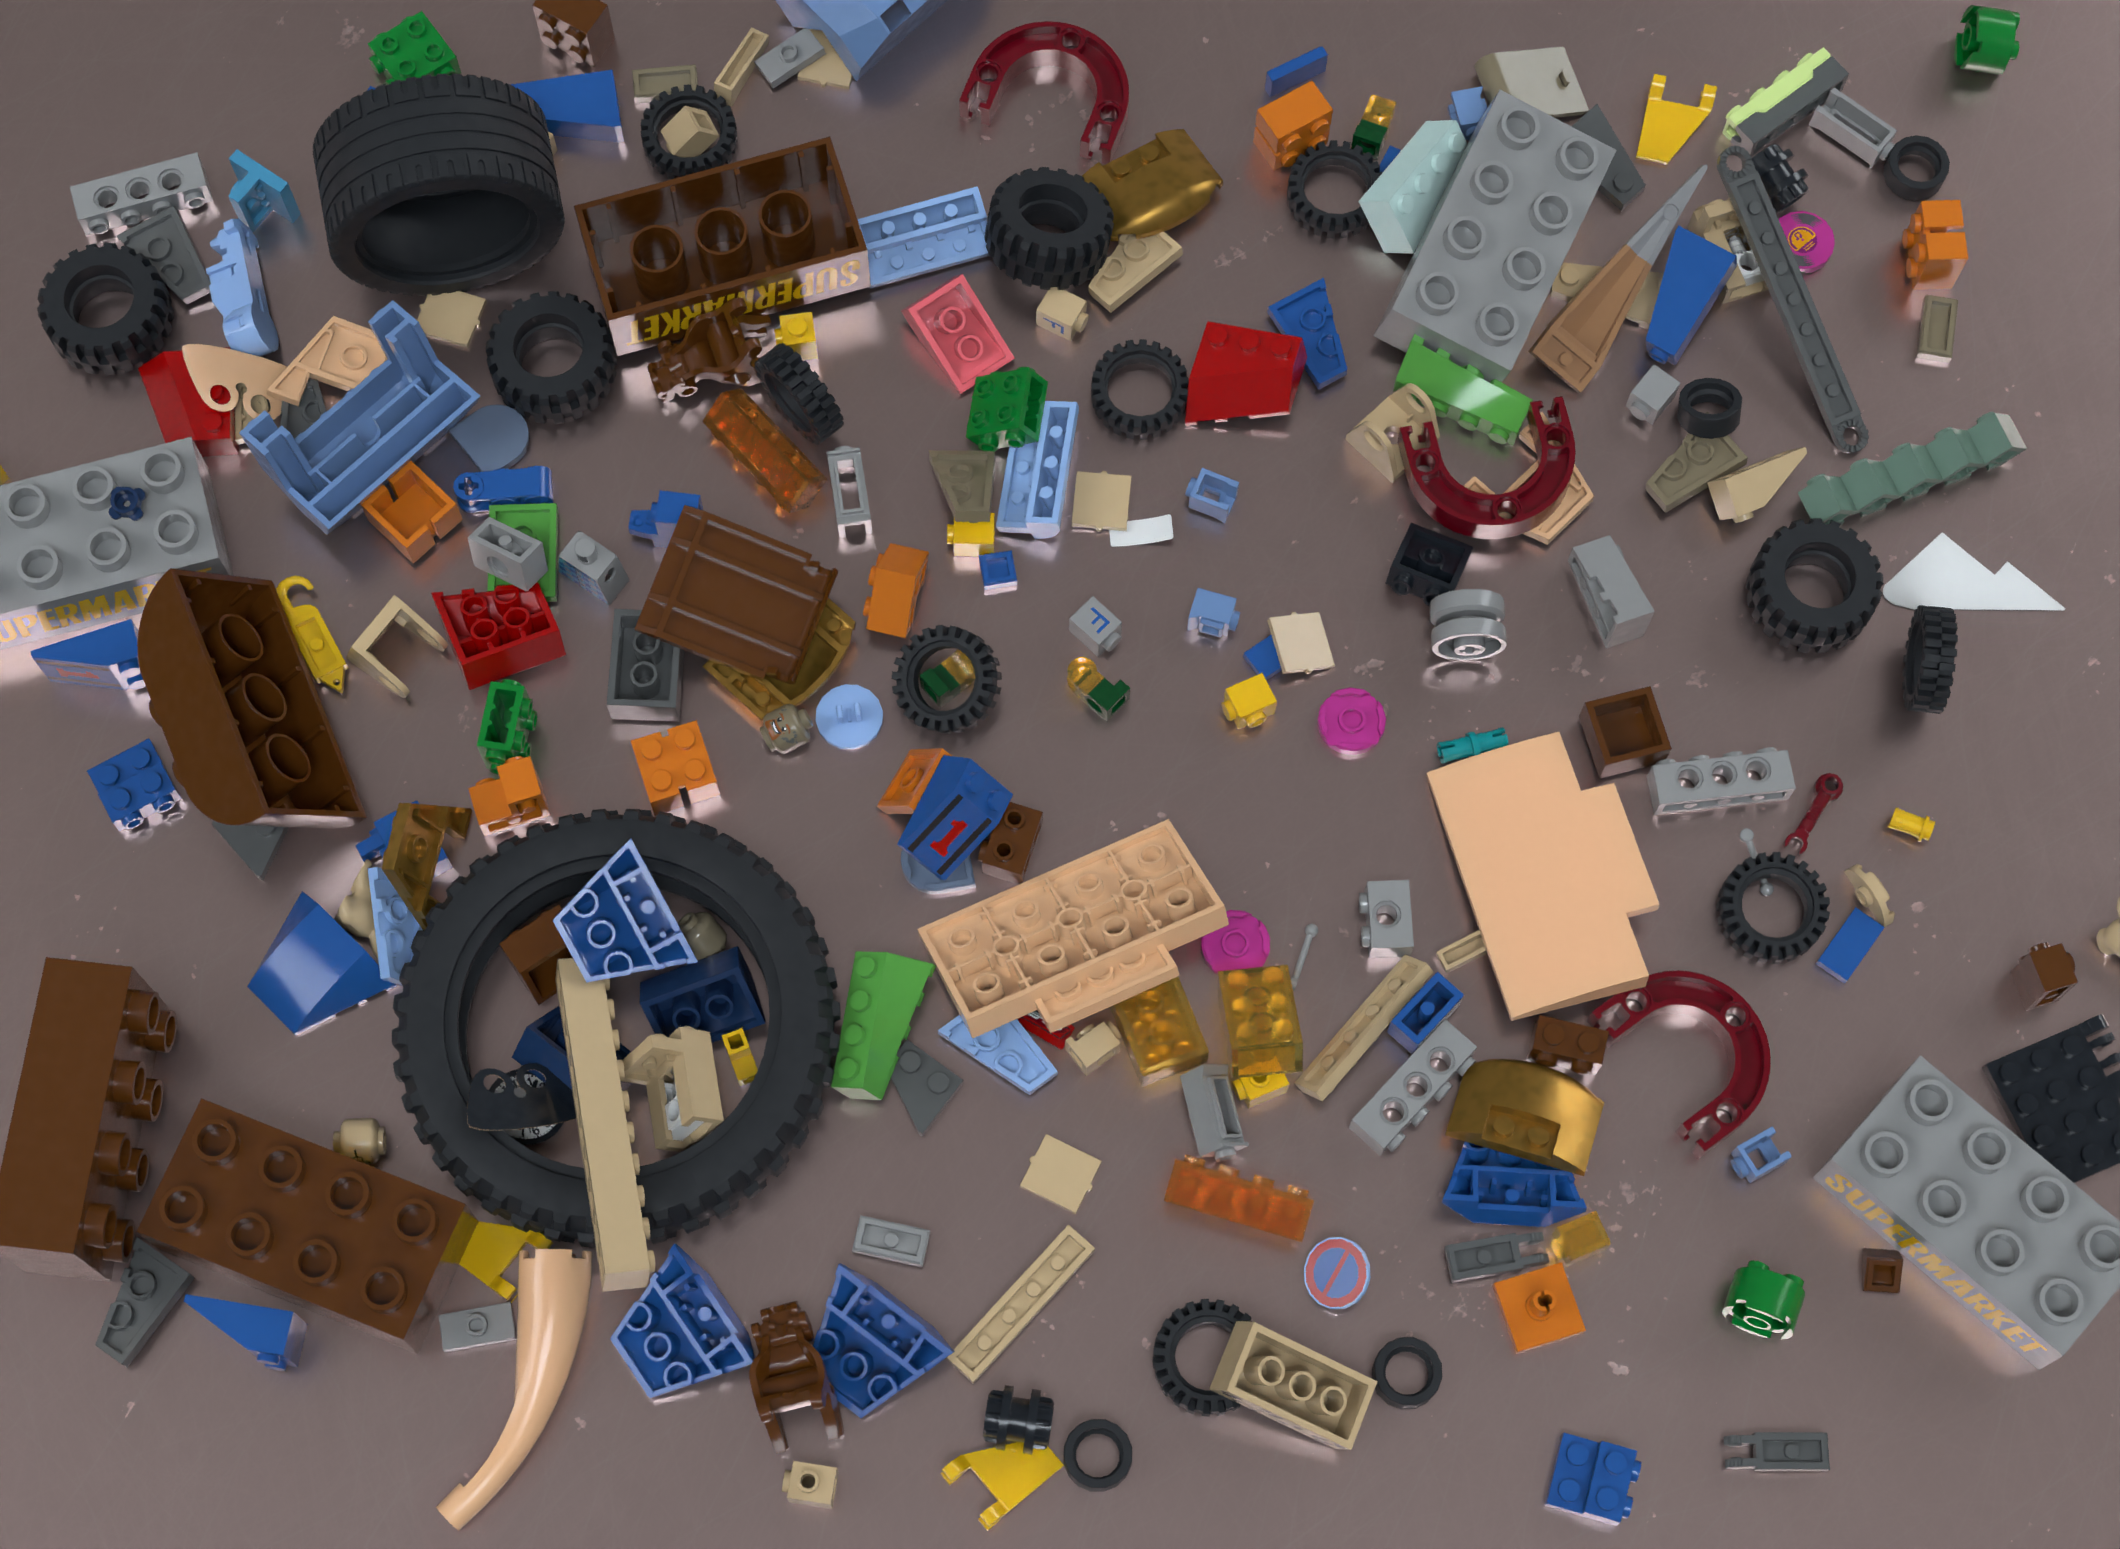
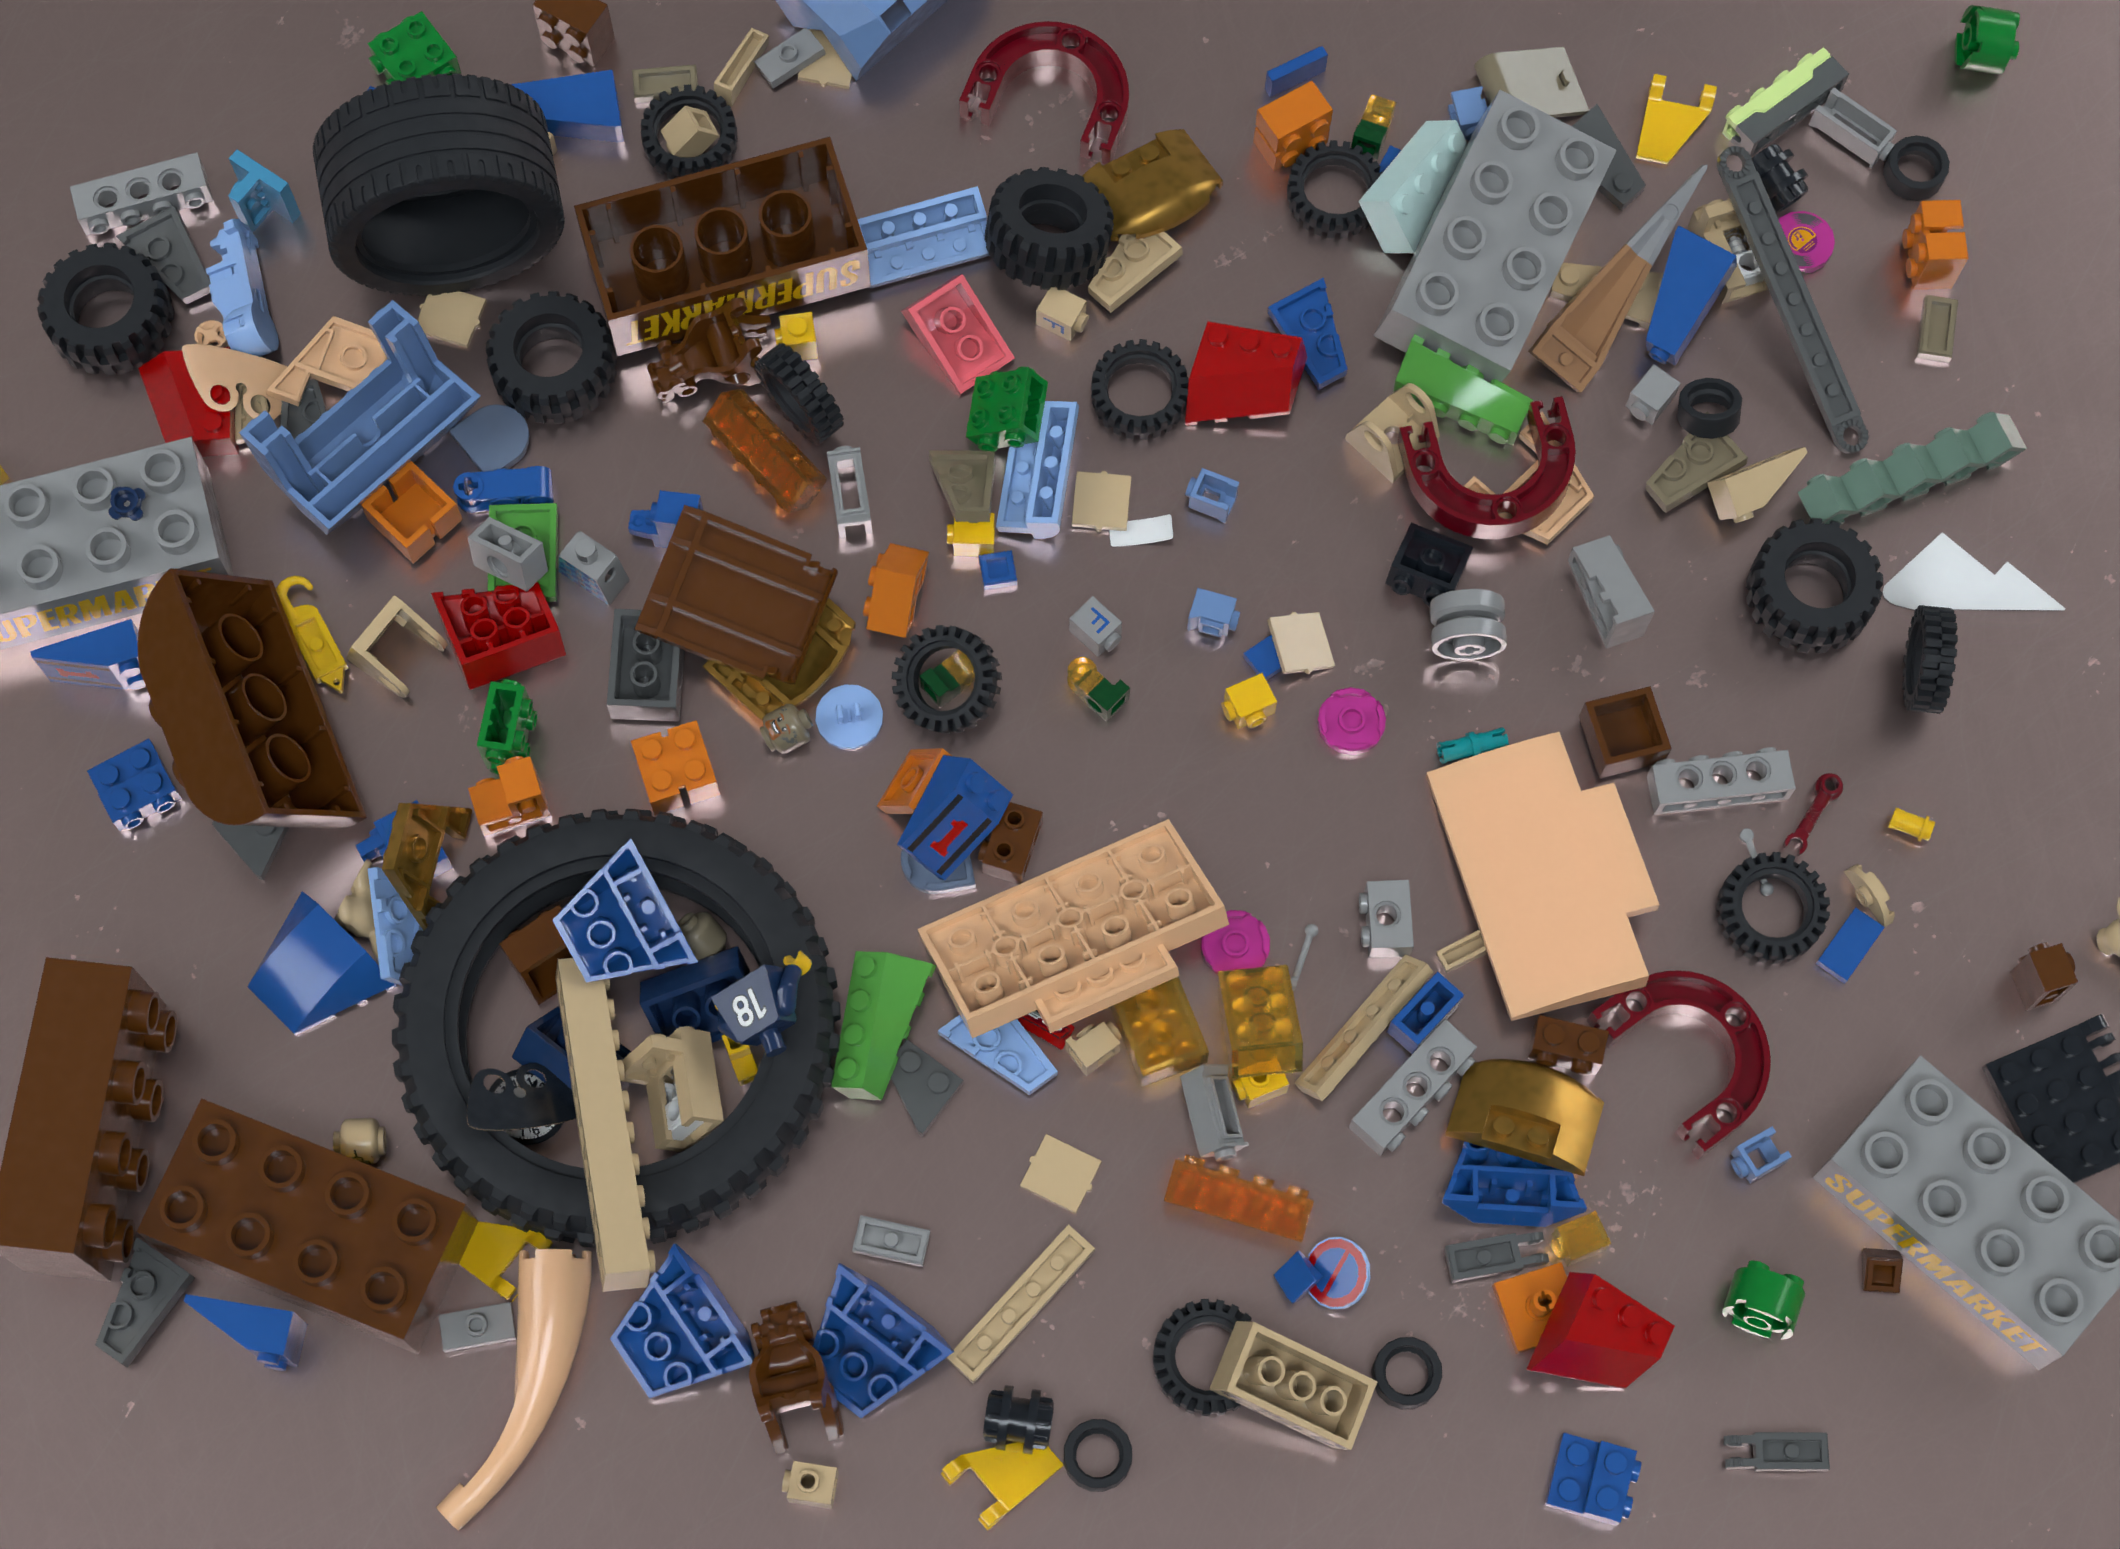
none -> light nougat wheel [194,320,230,348]
none -> dark blue torso [711,950,812,1057]
none -> blue slope [1274,1250,1324,1304]
none -> red wedge [1526,1272,1675,1388]

